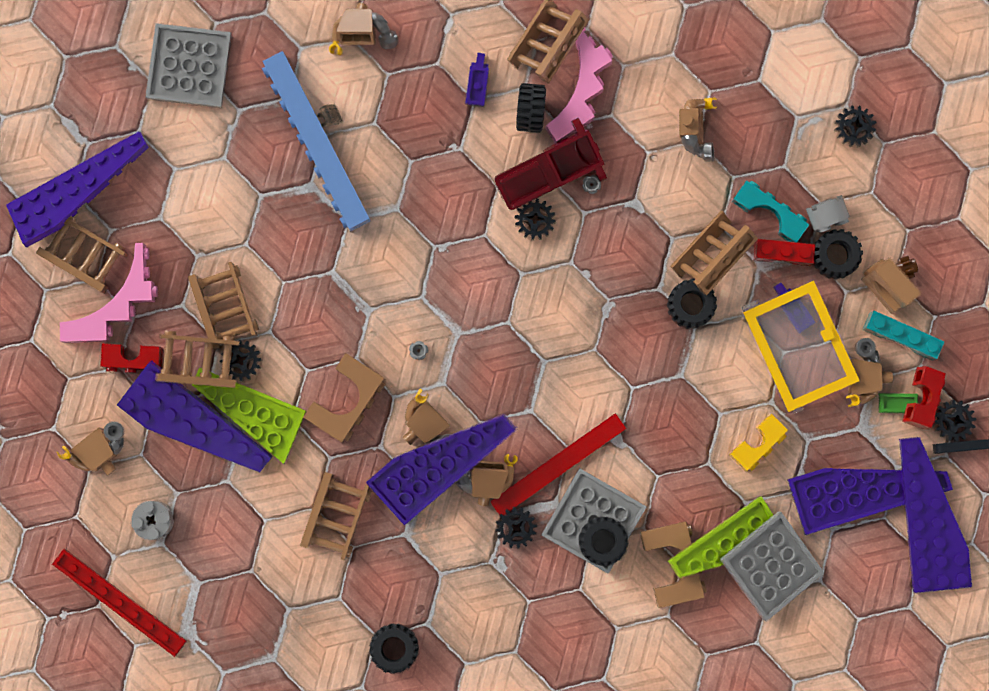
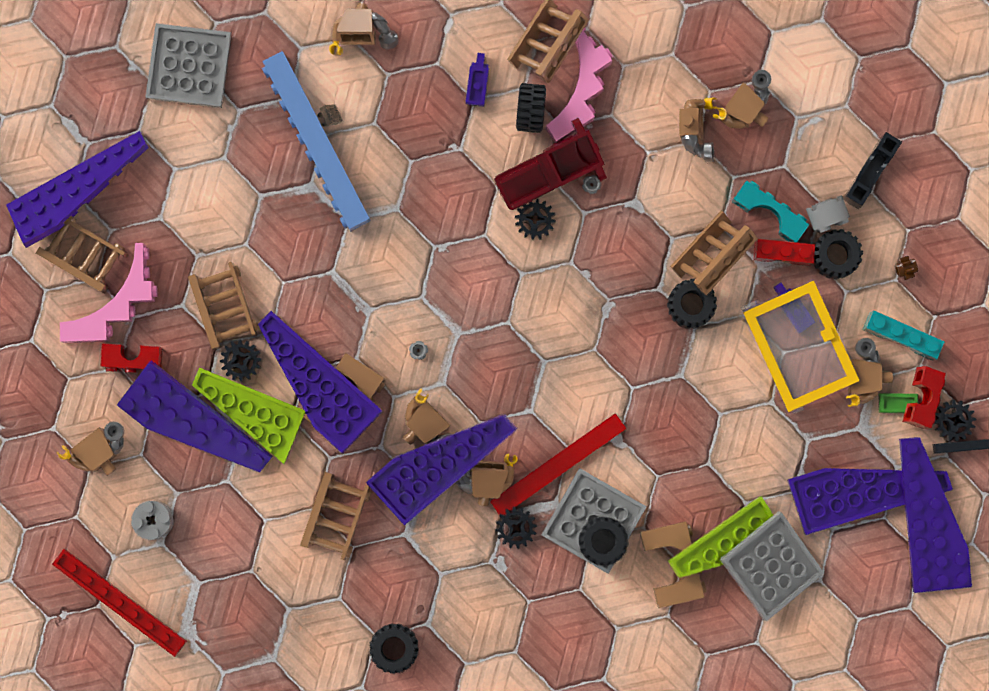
medium nougat fence [155,331,239,388] -> none
yellow arch [729,414,788,471] -> none
black gear [834,105,876,147] -> none
medium nougat arch [861,258,921,314] -> none
none -> dark purple wing [258,311,382,454]
none -> medium nougat torso [713,70,772,129]
none -> black arch [843,132,902,209]

